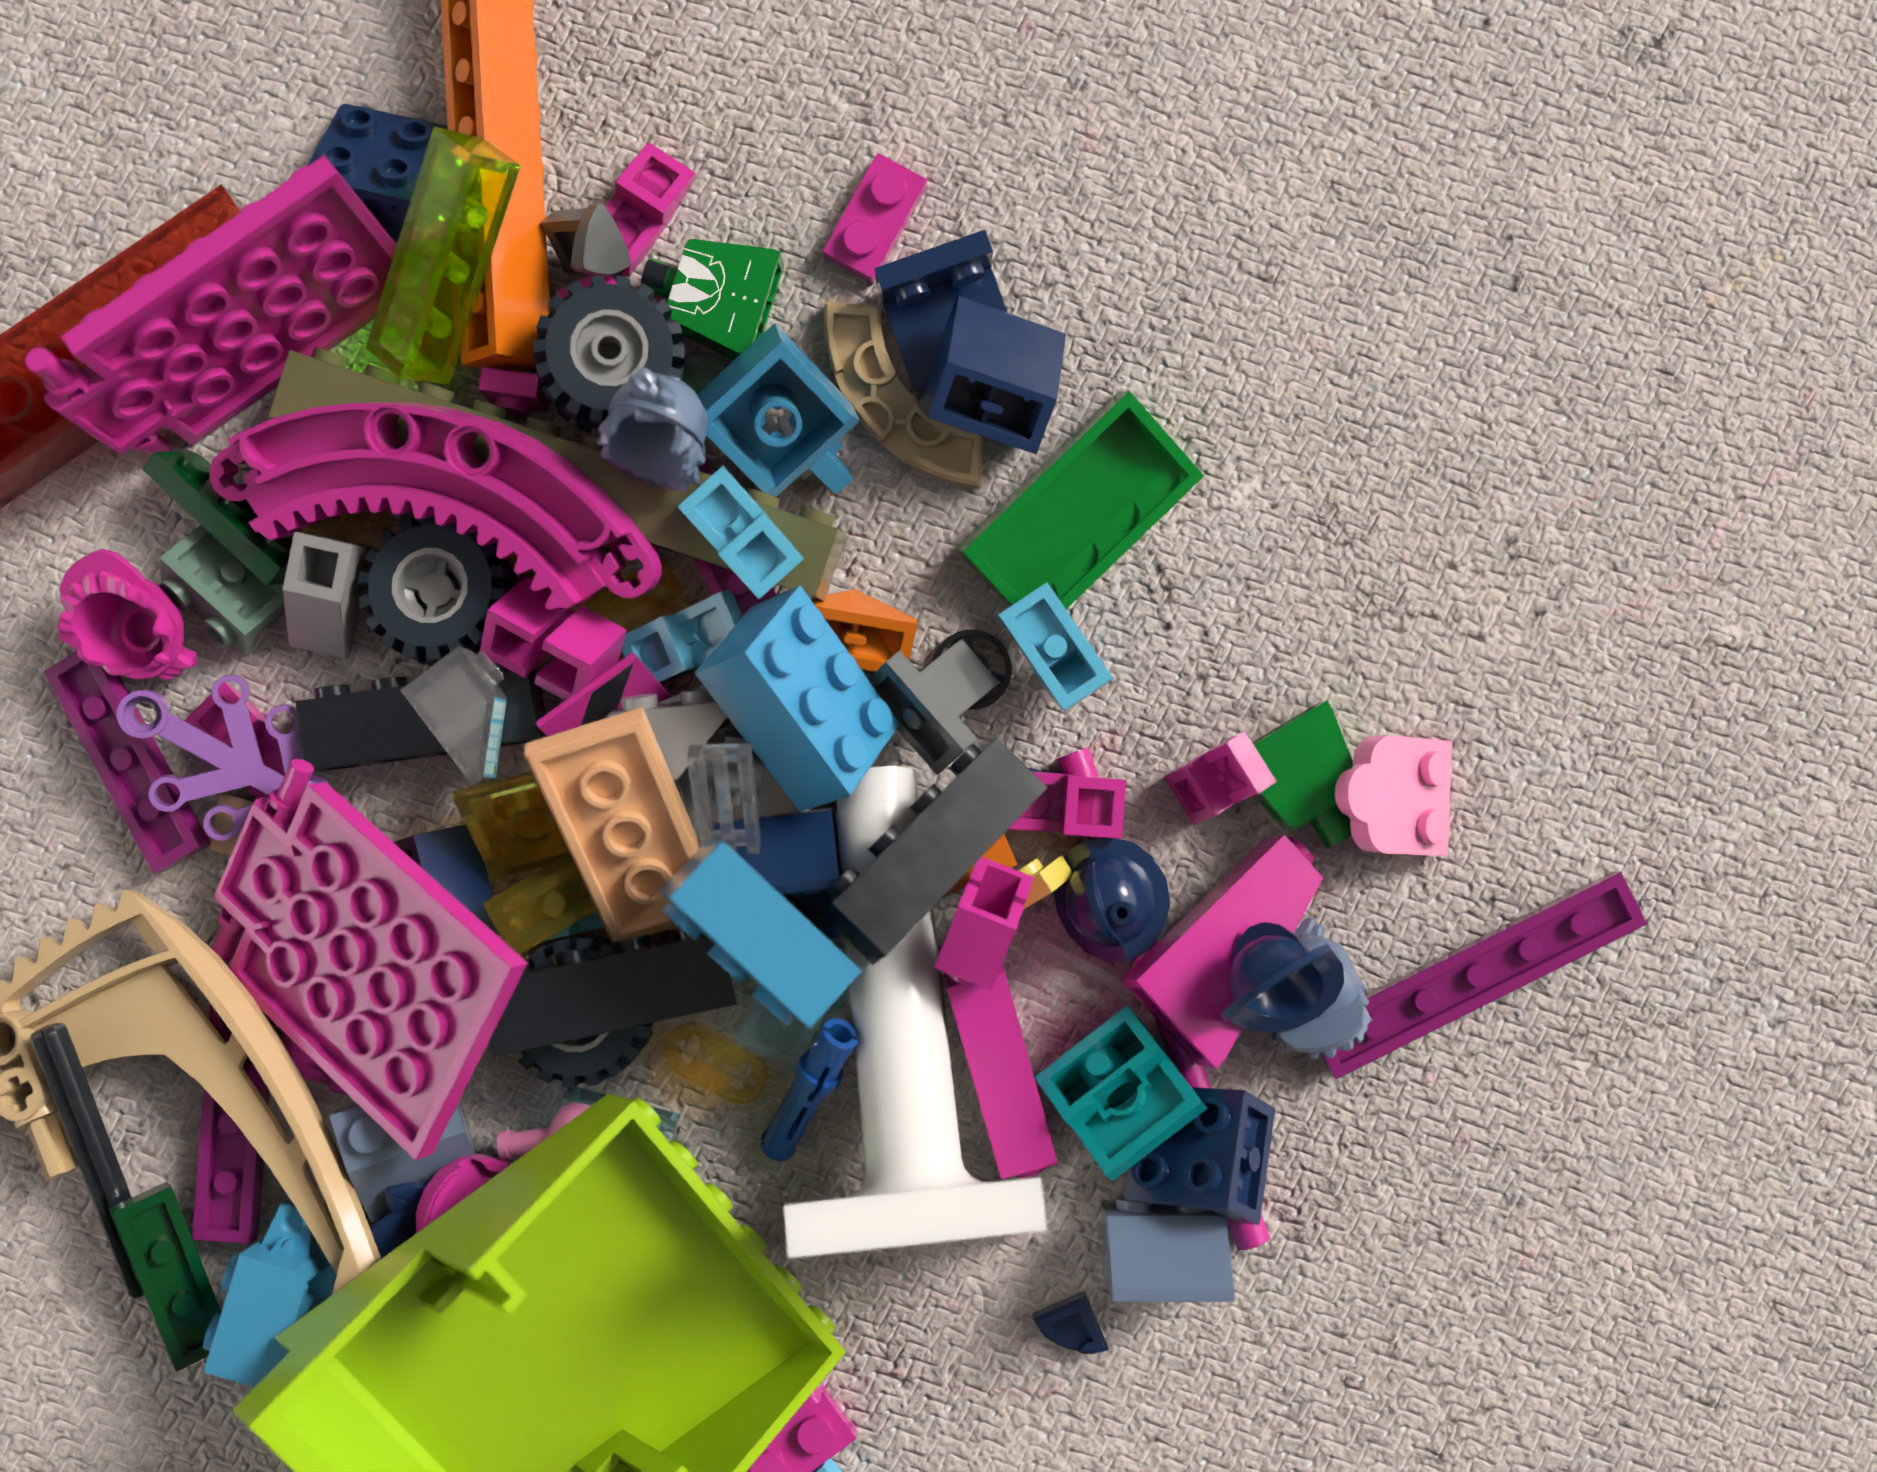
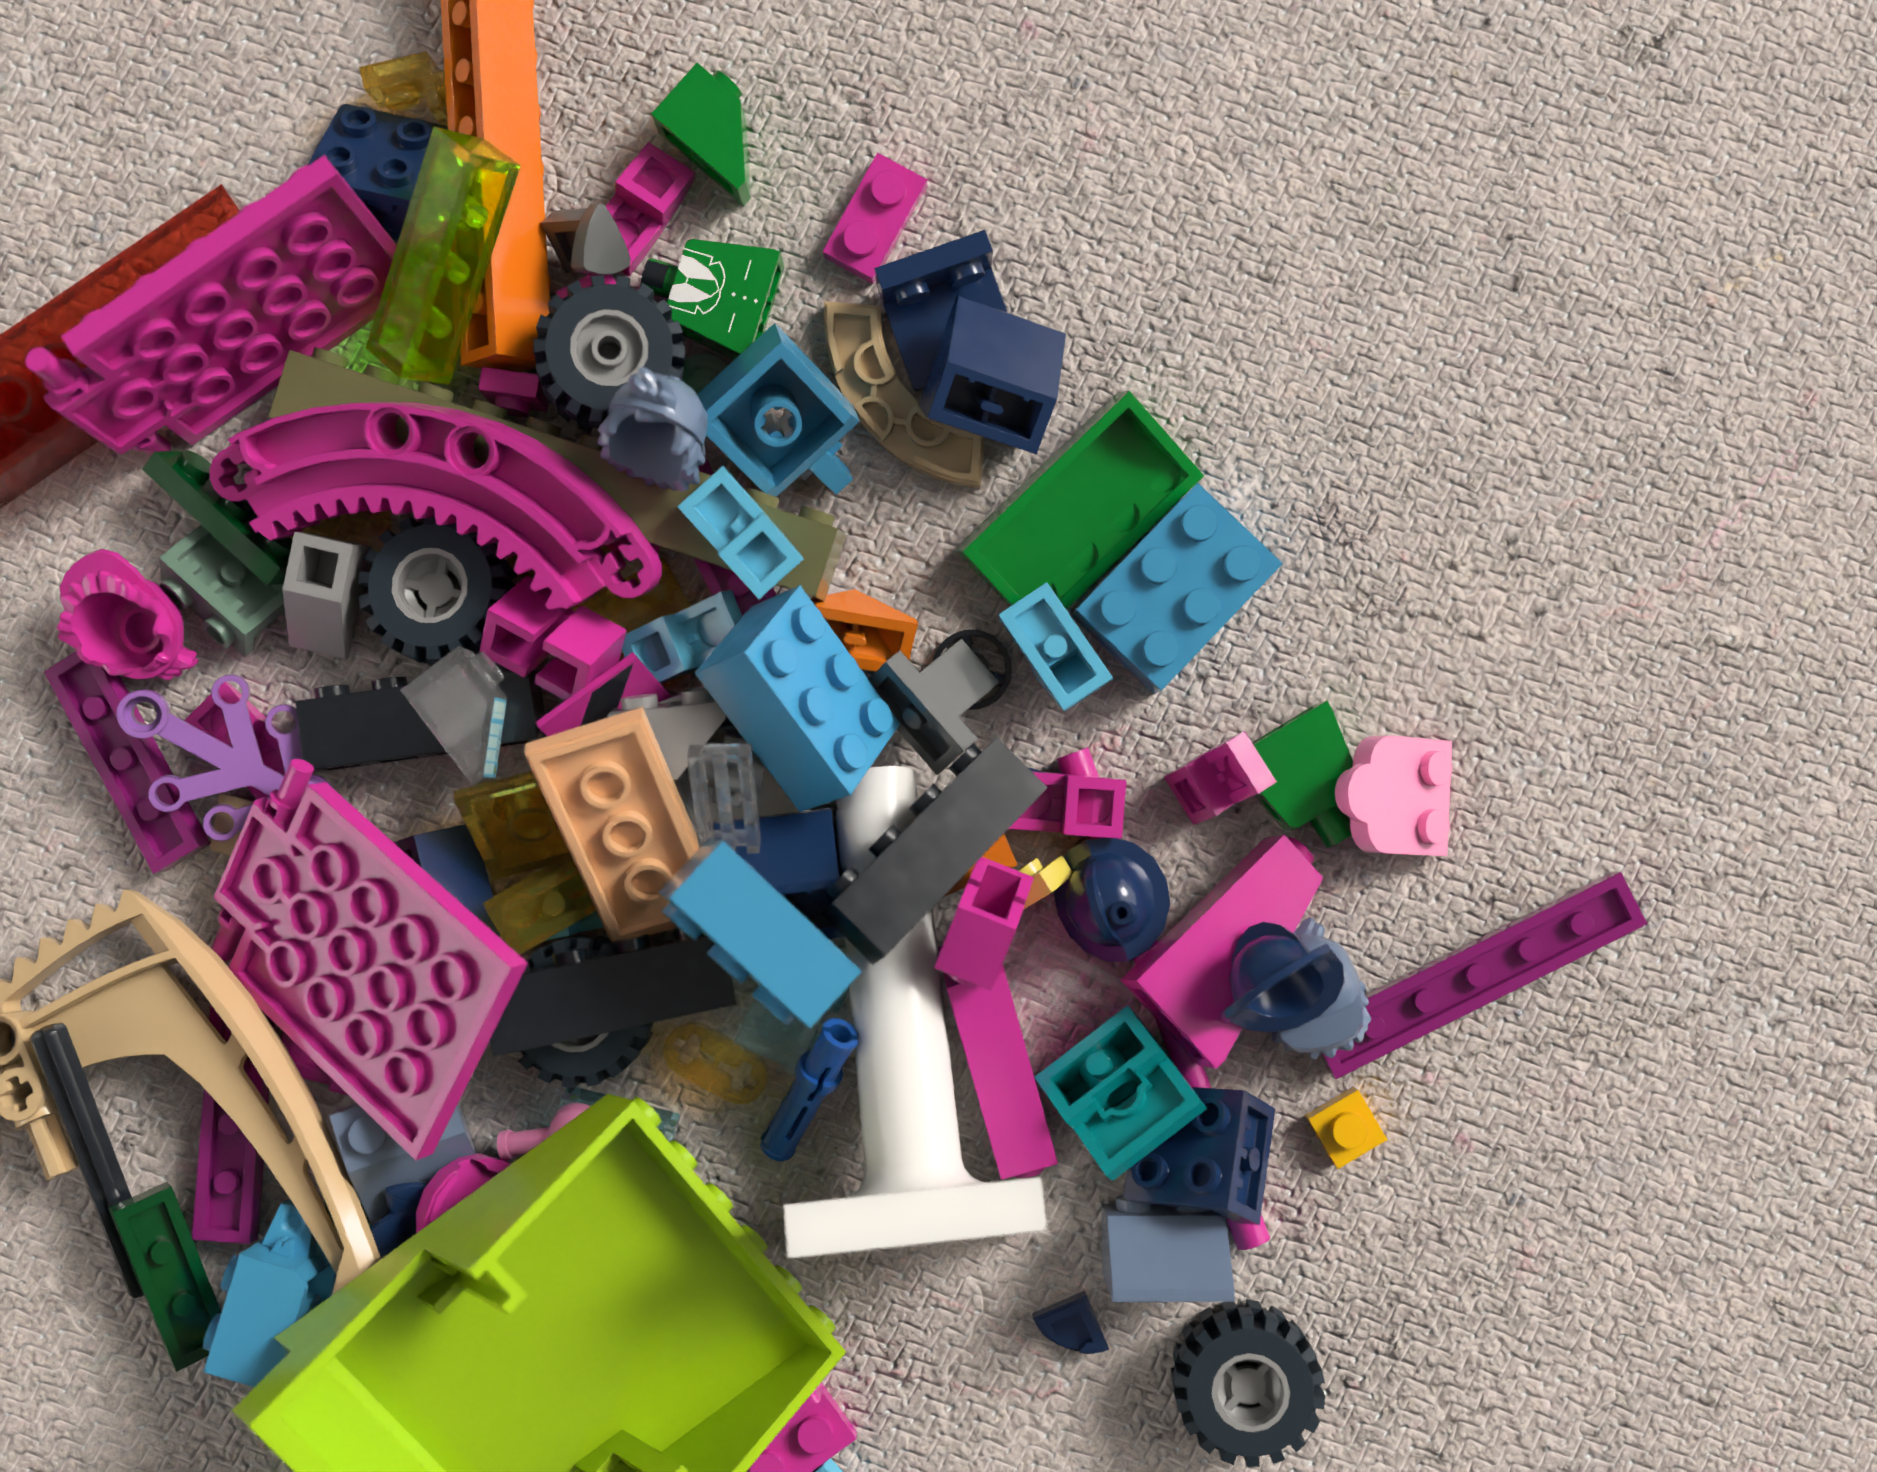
none -> clear yellow bracket [359,51,448,126]
none -> green slope [651,63,751,207]
none -> dark azure brick [1072,483,1283,694]
none -> black wheel [1171,1299,1326,1467]
none -> yellow plate [1304,1086,1388,1169]

